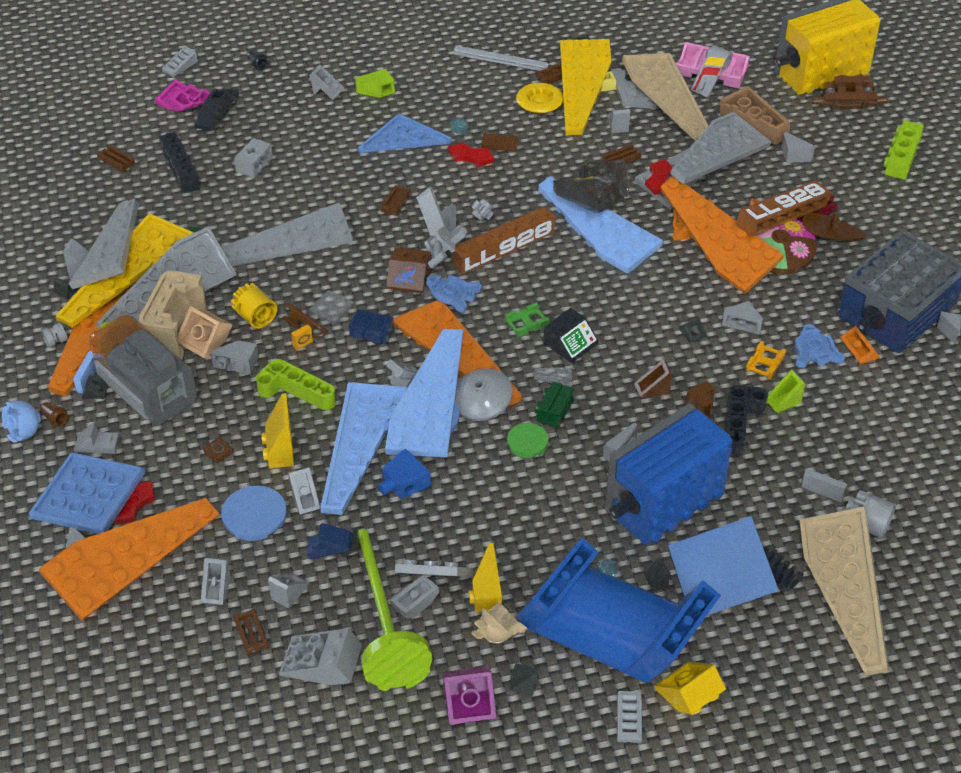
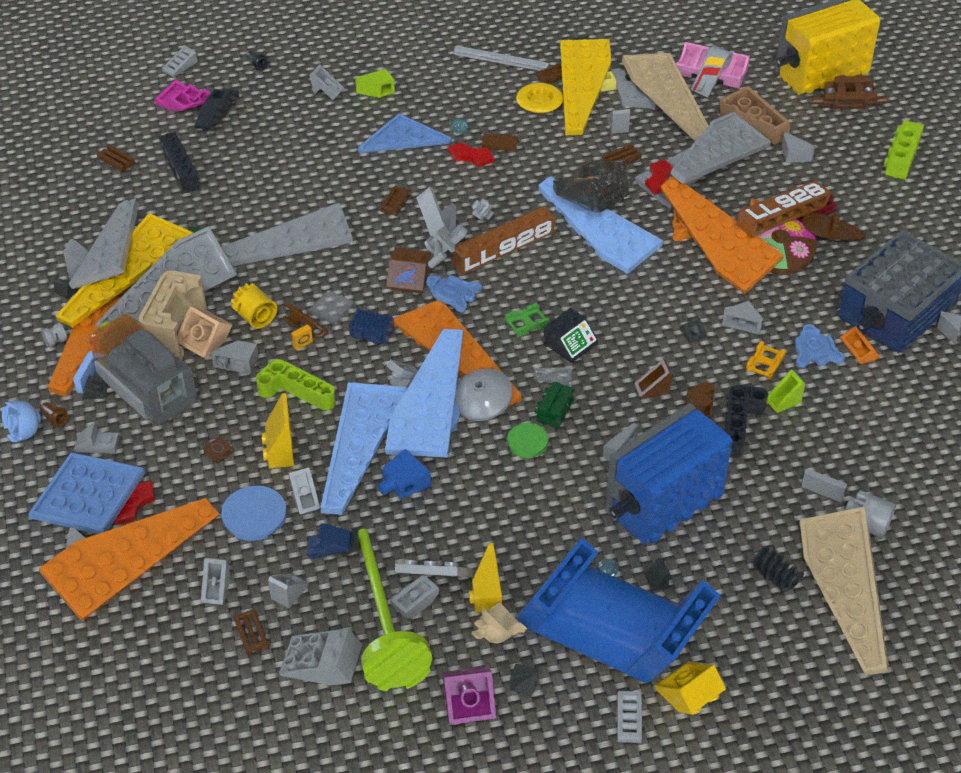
light grey brick [234,138,273,178] -> none
medium blue tile [668,516,779,615] -> none

